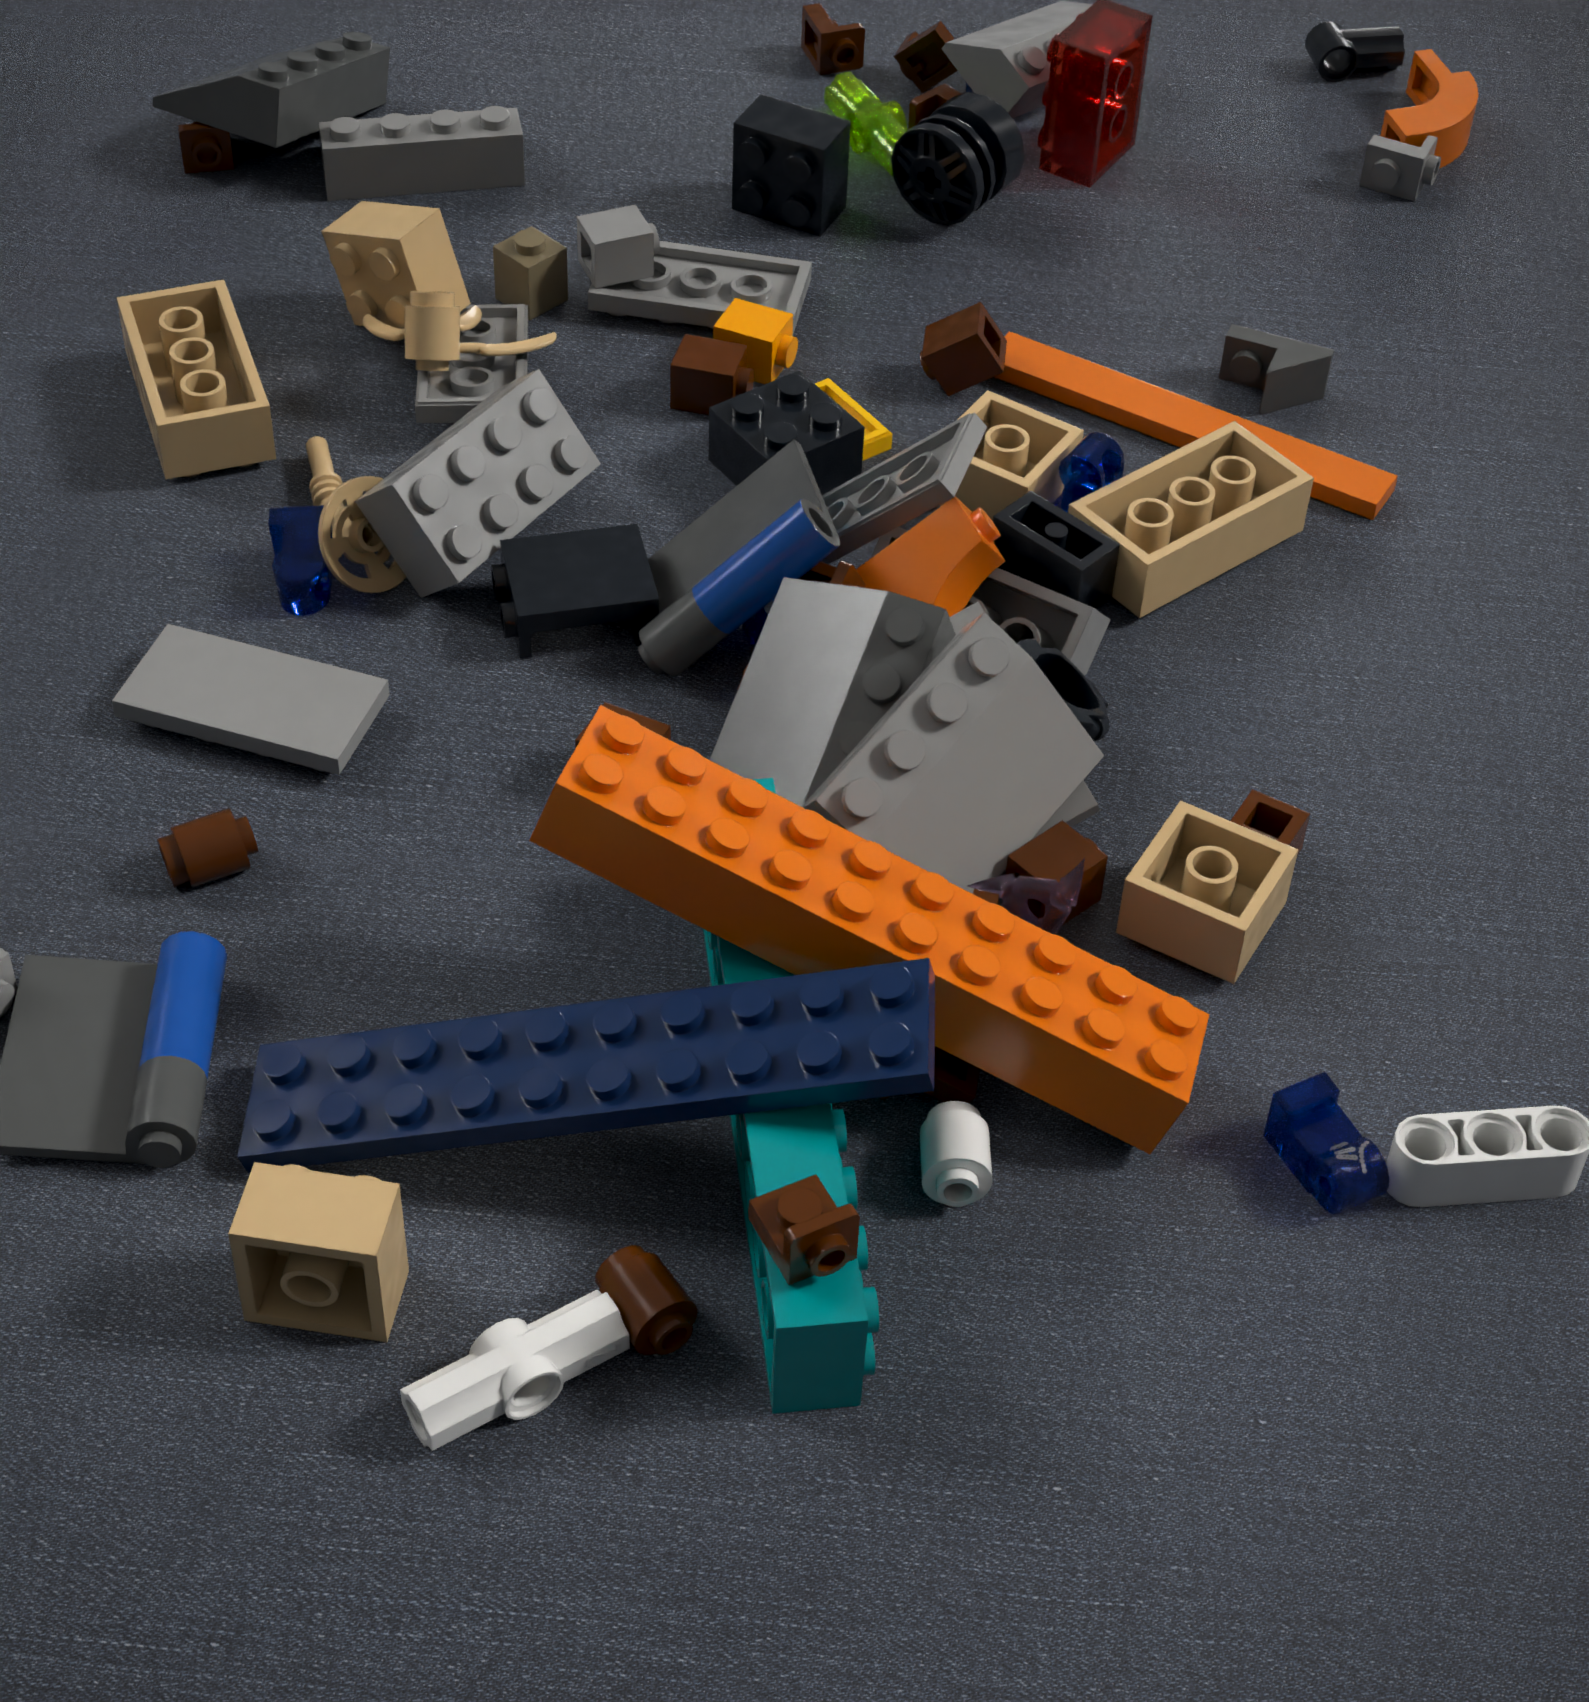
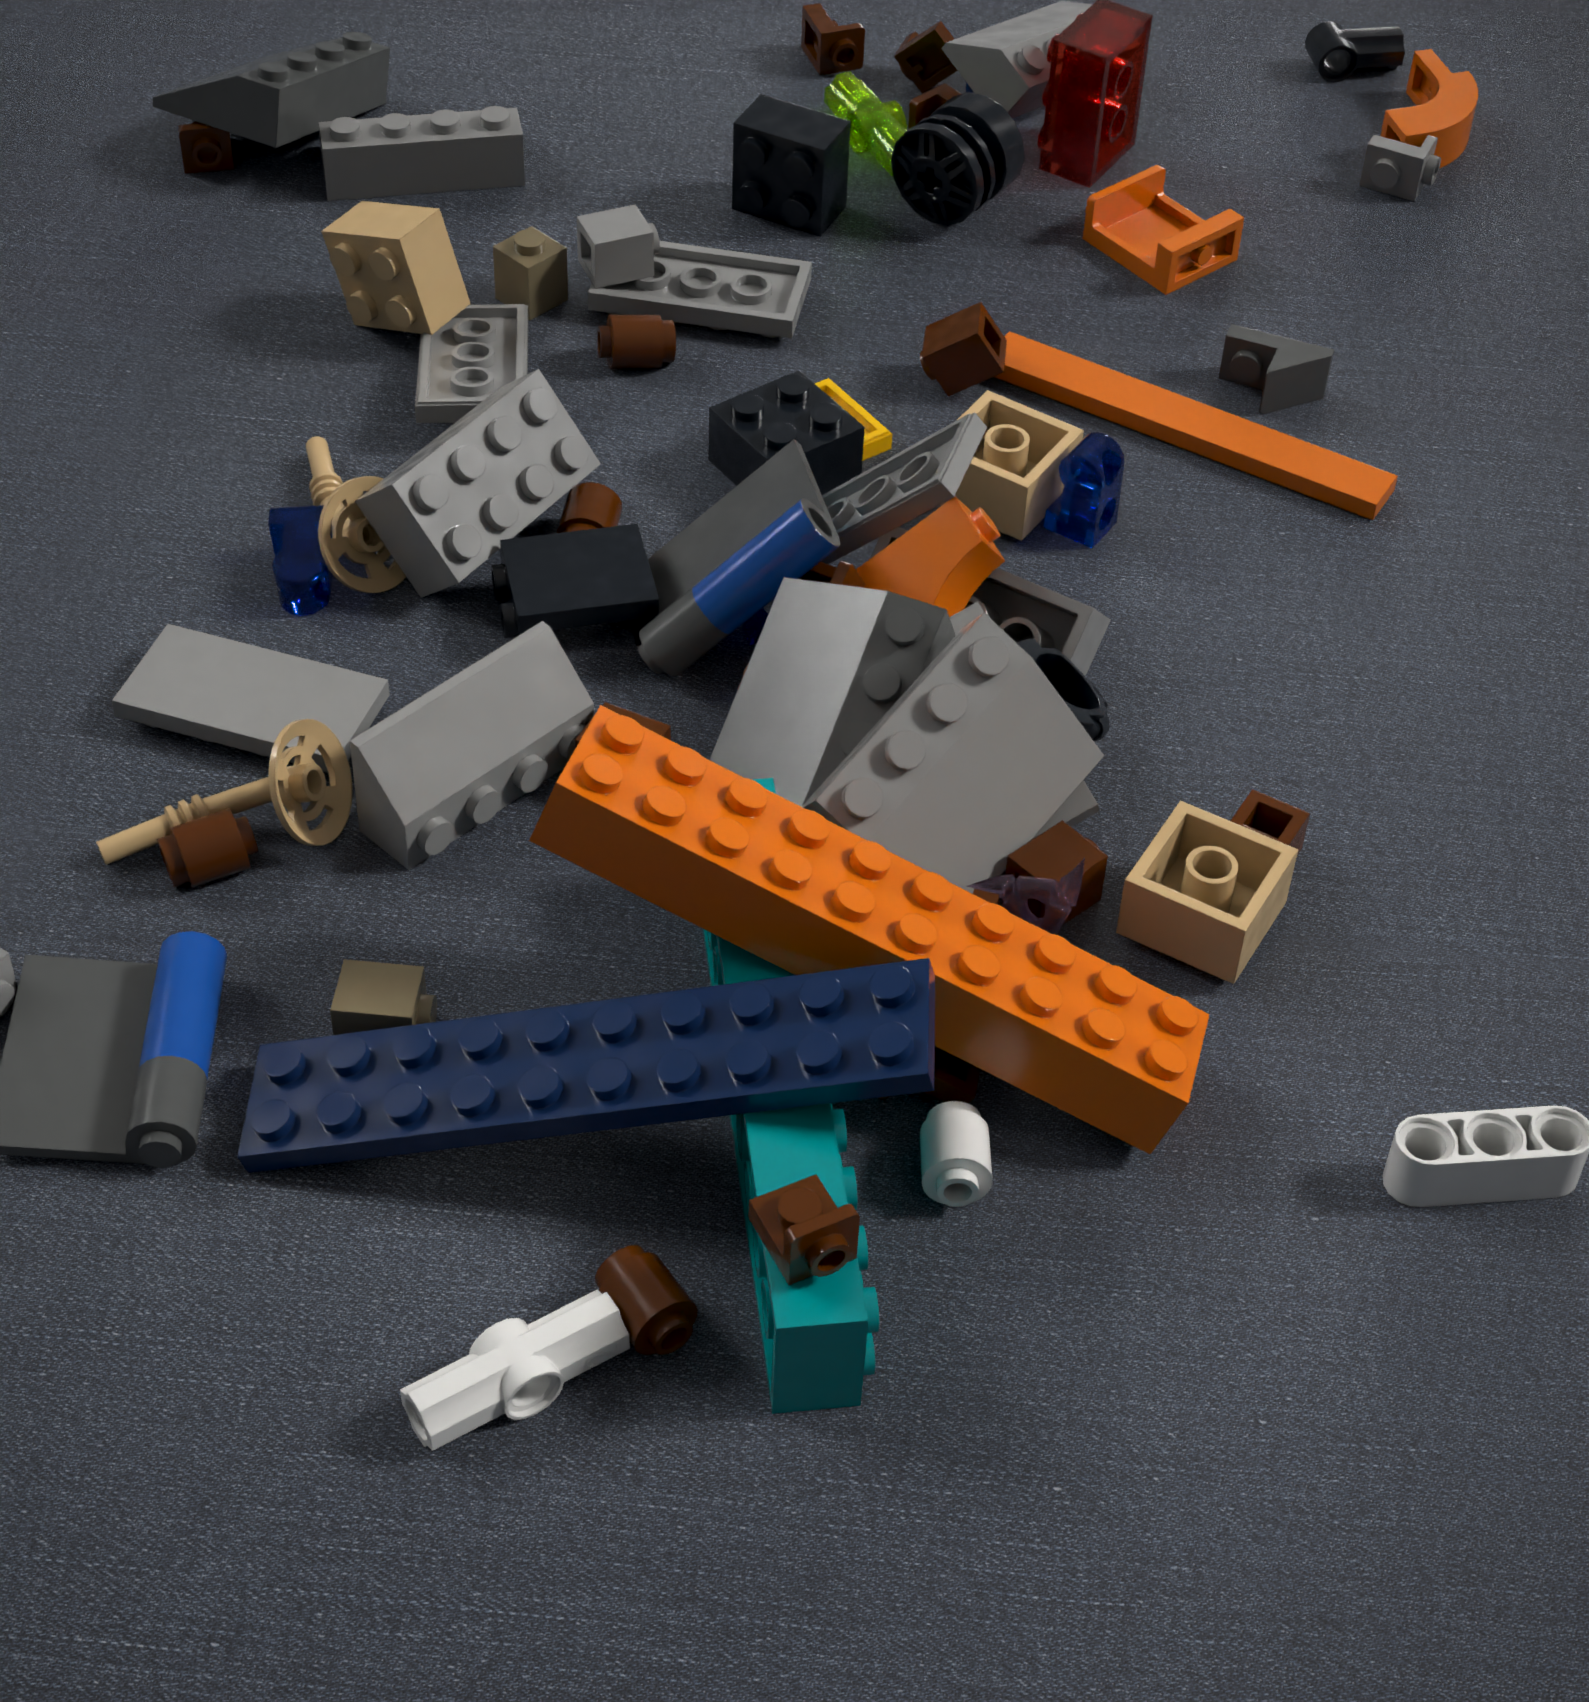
tan brick [117,279,276,479] -> none
tan brick [228,1162,409,1342] -> none
tan plant [362,291,556,371] -> none
reddish brown brick [670,334,754,415] -> none
light orange brick [713,298,798,384] -> none
black brick [993,491,1120,609] -> none
tan brick [1068,421,1314,618] -> none
clear blue leg [1263,1072,1390,1215] -> none
none -> tan dish [96,719,352,865]
none -> dark tan brick [330,959,437,1035]
none -> light grey slope [350,621,594,870]
none -> reddish brown brick [557,482,622,533]
none -> reddish brown brick [597,315,676,369]
none -> orange panel [1082,165,1244,295]

